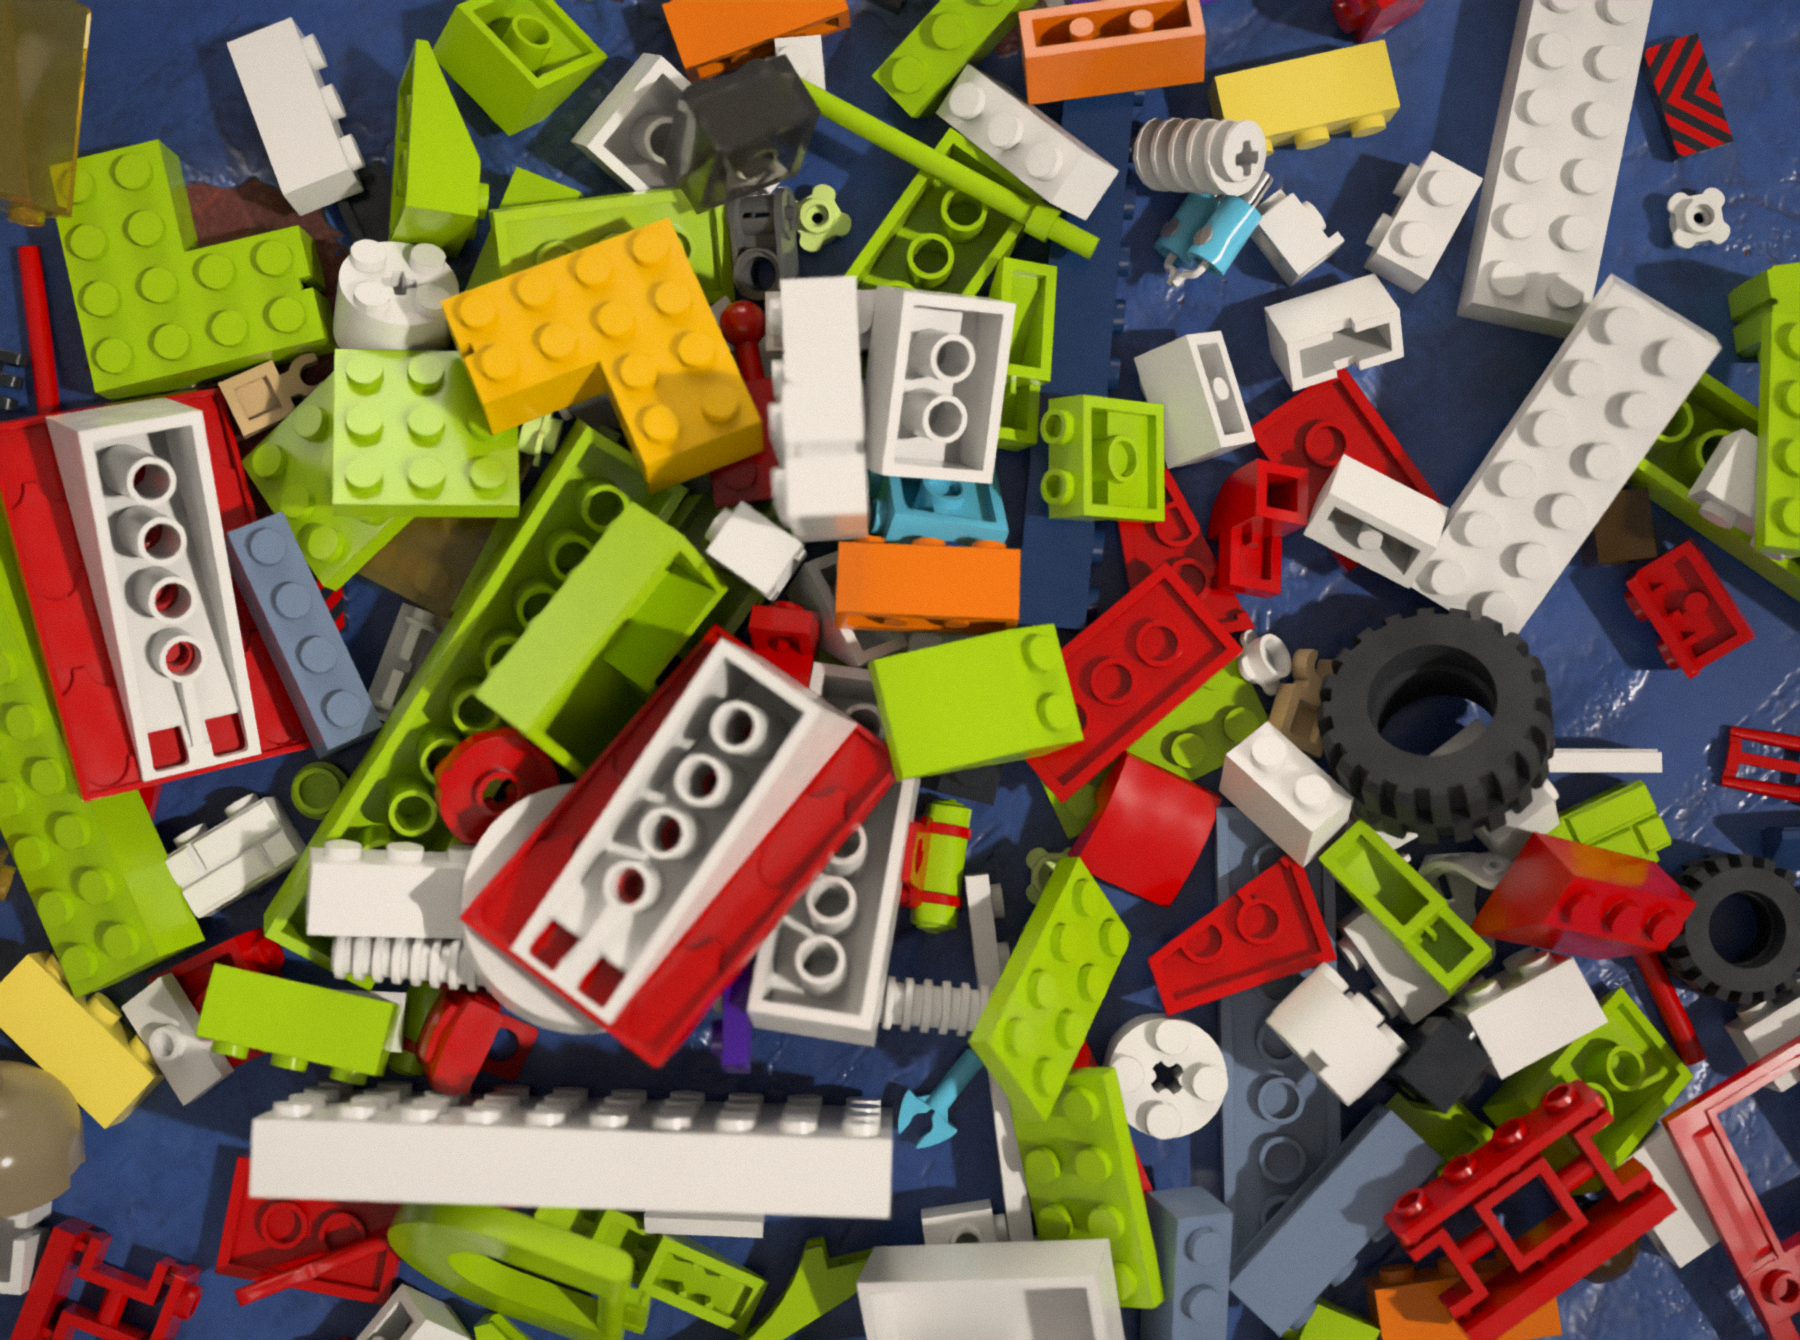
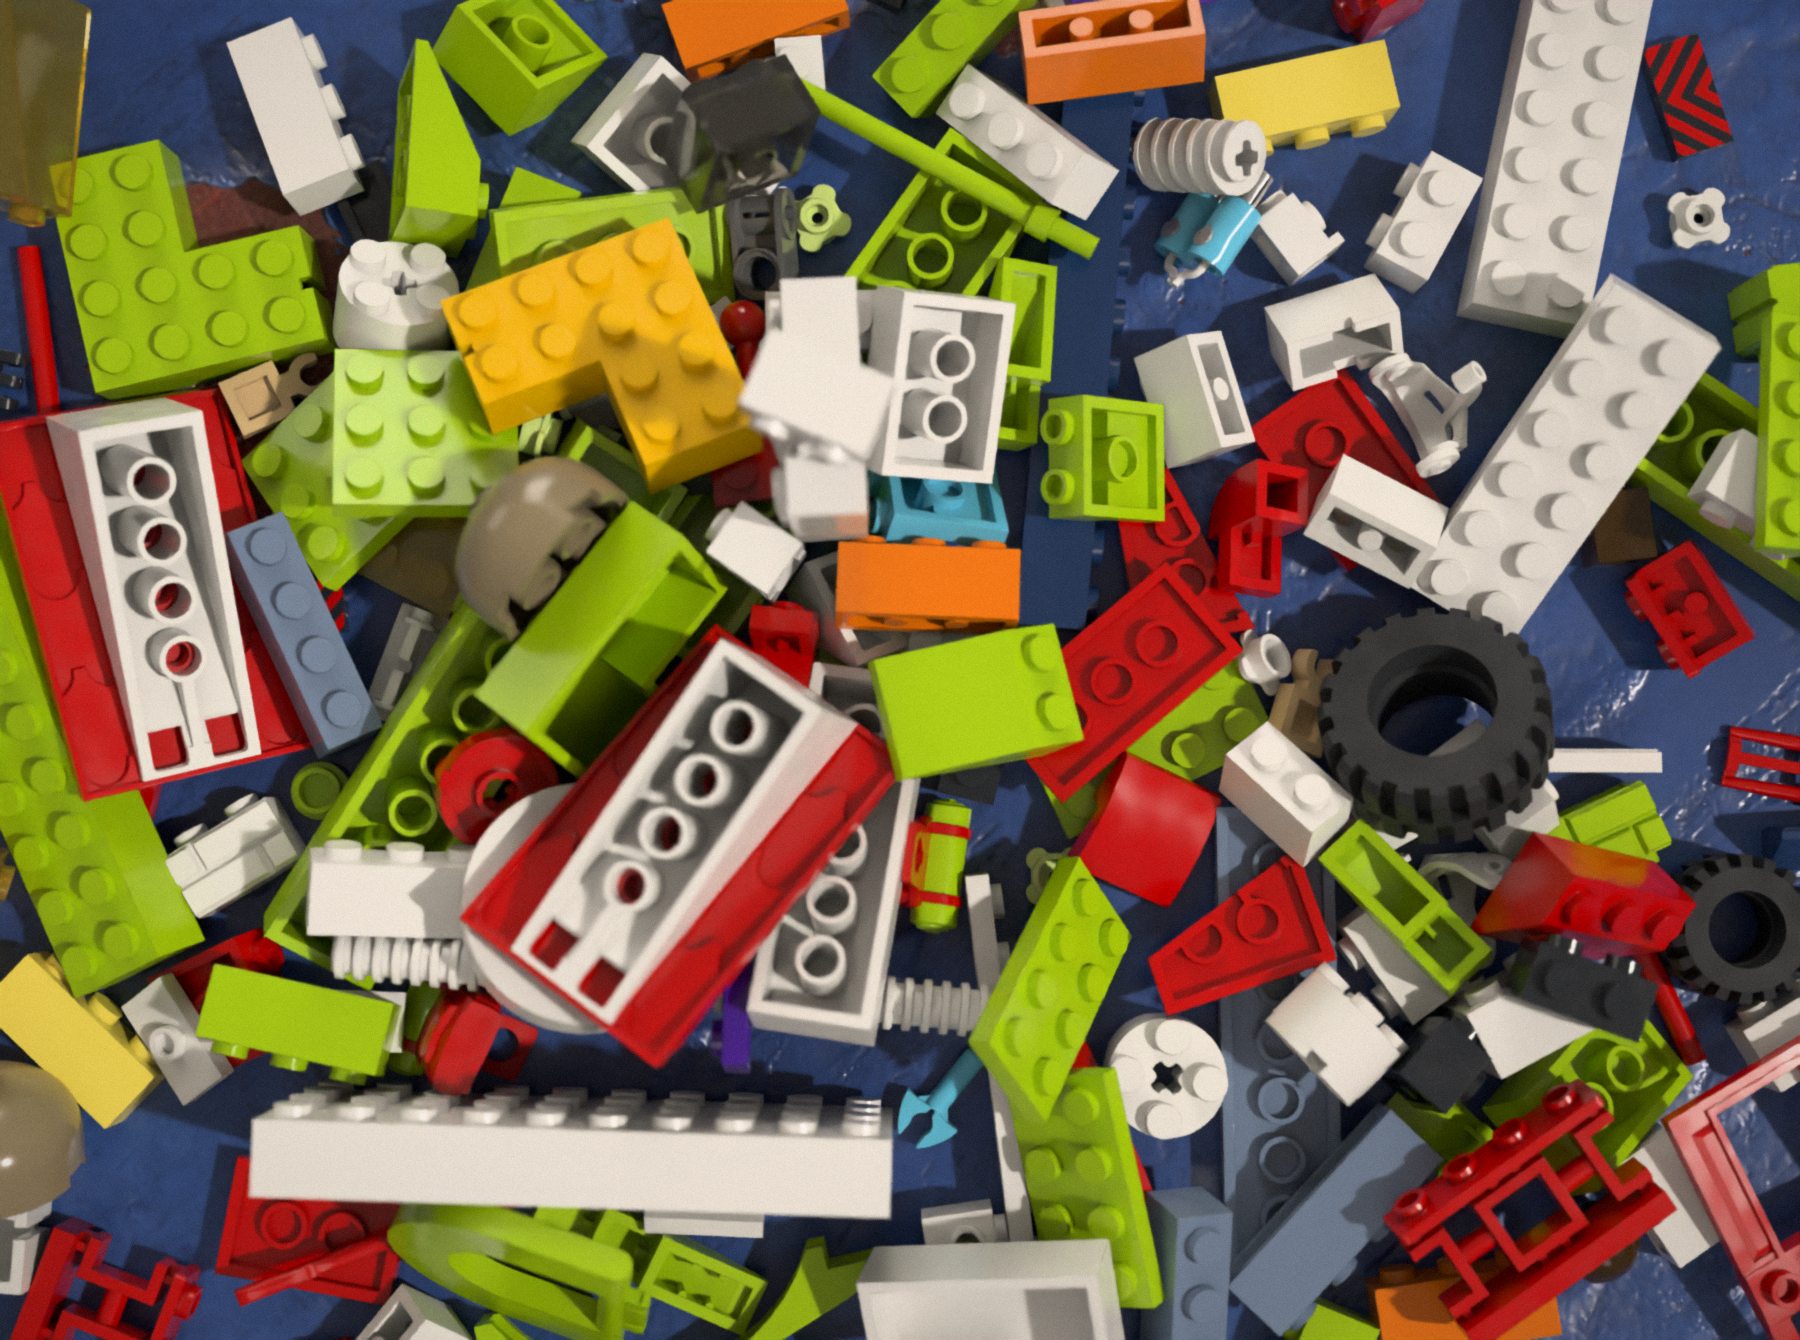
none -> dark tan cylinder [455,457,628,642]
none -> white brick [739,328,896,467]
none -> white helmet [1368,353,1487,479]
none -> black brick [1502,932,1659,1043]

